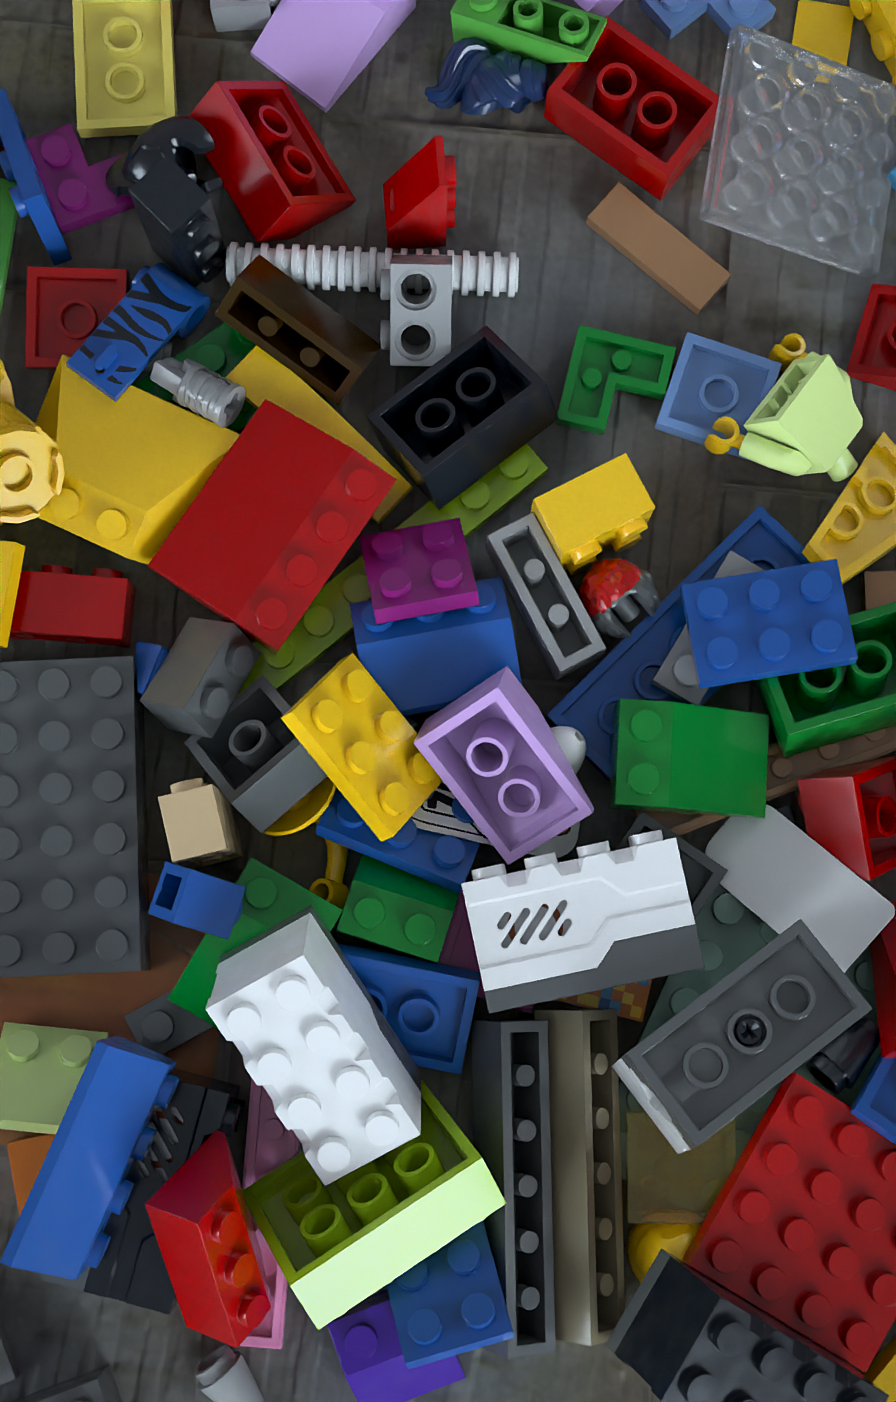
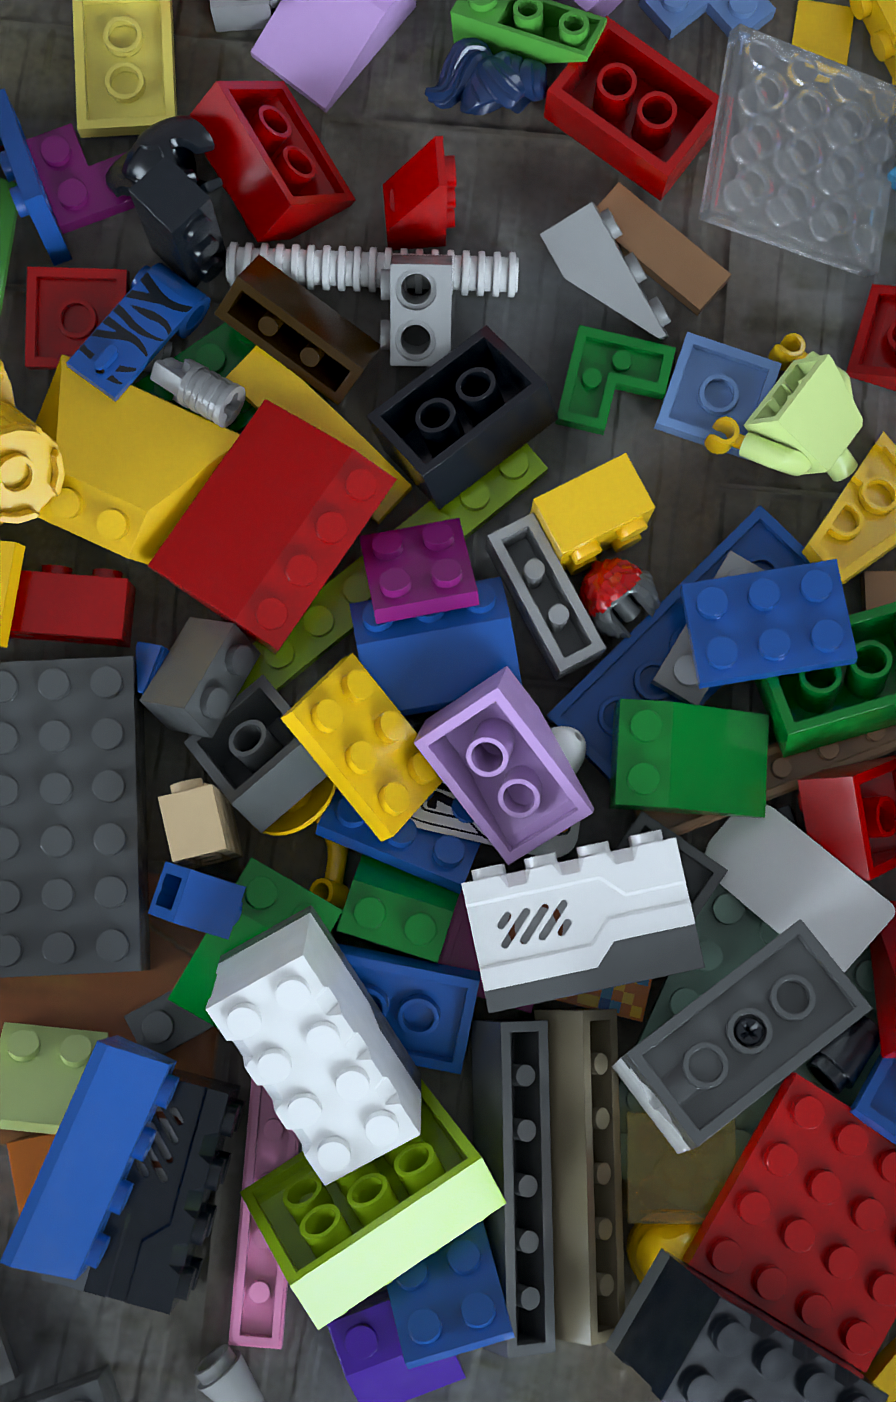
red slope [145,1130,271,1348] -> none
none -> light grey slope [540,202,672,340]

